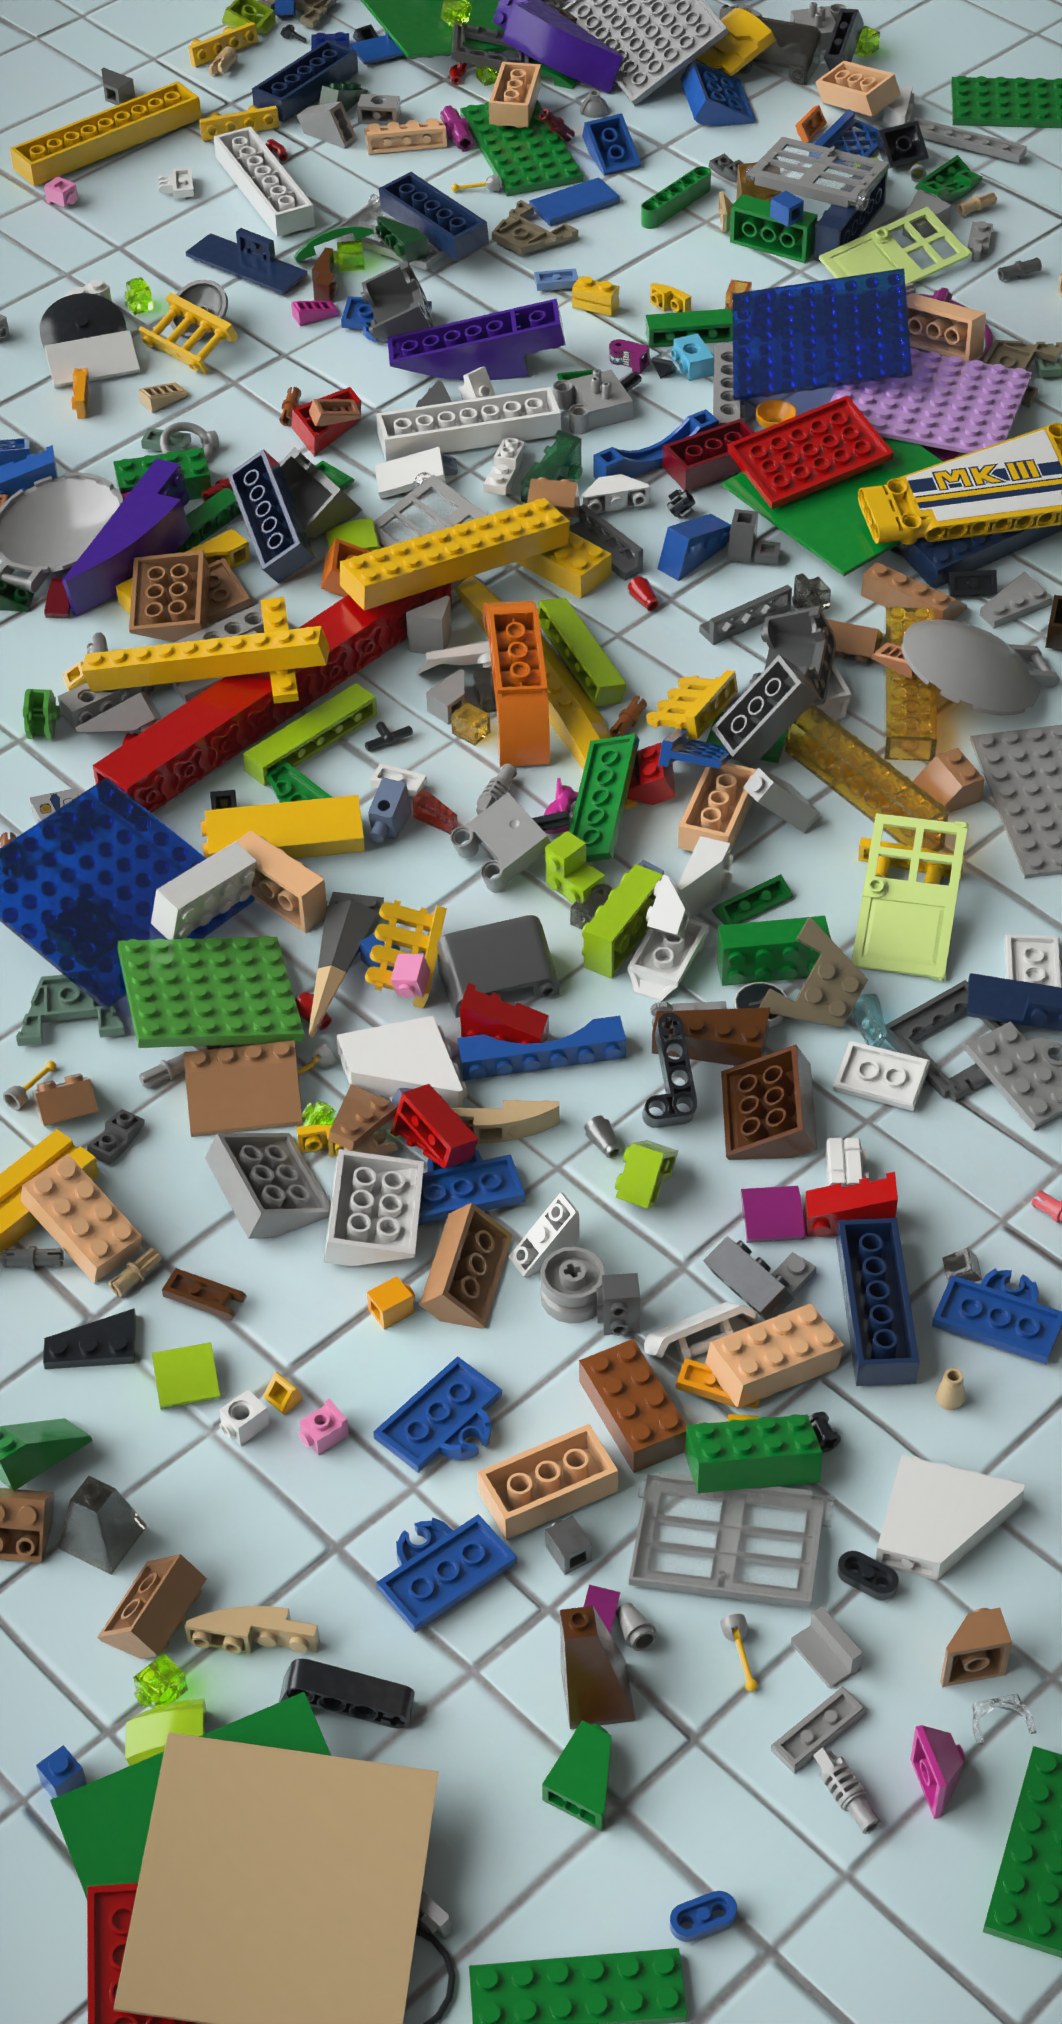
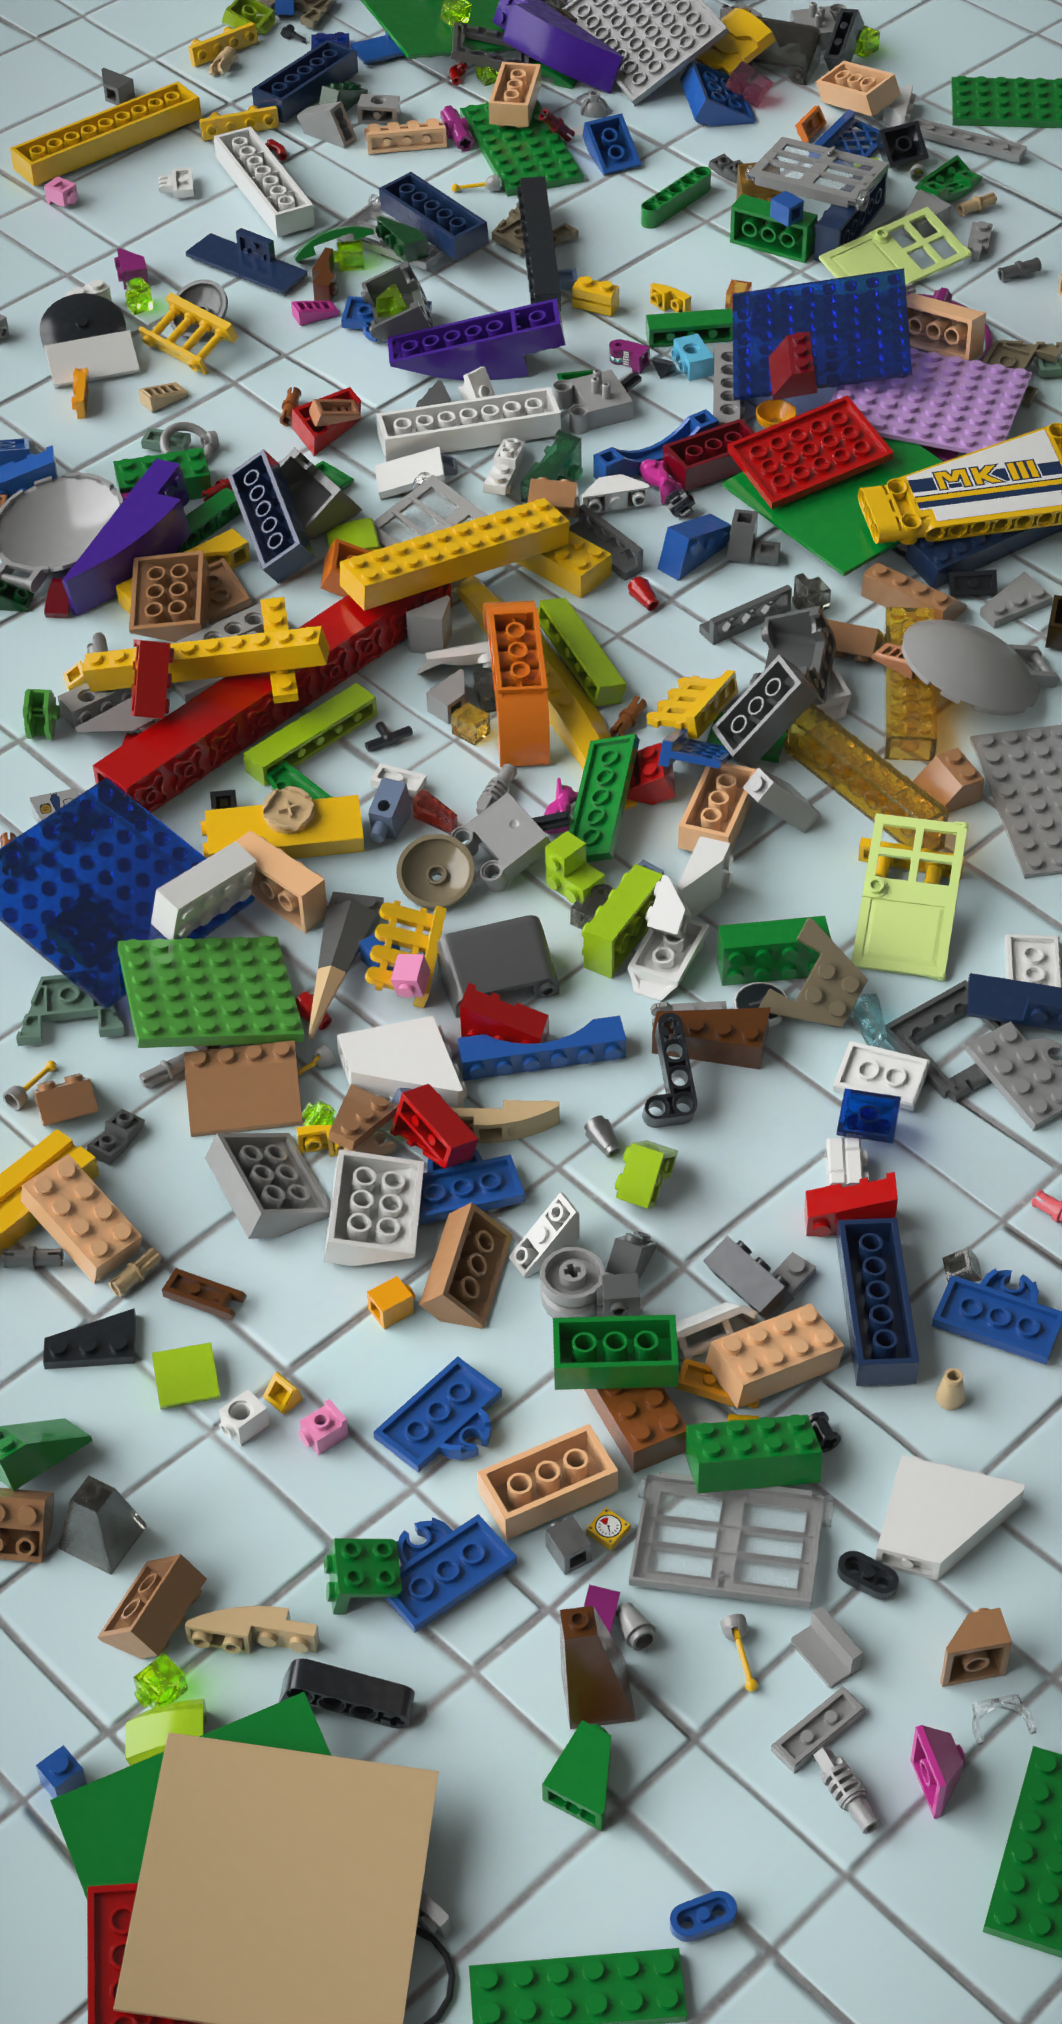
black slope [353,24,378,42] -> none
blue tile [529,177,620,226] -> none
green slope [712,874,794,925] -> none
tan slope [718,192,733,233] -> none
reddish brown slope [721,1045,818,1160] -> none
magenta slope [741,1186,805,1243] -> none
none -> magenta slope [114,248,149,290]
none -> red wedge [131,639,174,719]
none -> tan tile [263,786,315,834]
none -> green bracket [324,1538,402,1614]
none -> clear neon green slope [376,284,407,317]
none -> dark tan dish [396,834,475,909]
none -> black brick [517,176,561,312]
none -> green brick [553,1315,679,1390]
none -> tile [586,1508,631,1551]
none -> dark grey slope [605,1231,658,1279]
none -> dark pink animal [639,459,682,504]
none -> clear pink piece [725,61,774,108]
none -> dark red slope [769,331,818,401]
none -> clear blue slope [836,1088,901,1144]

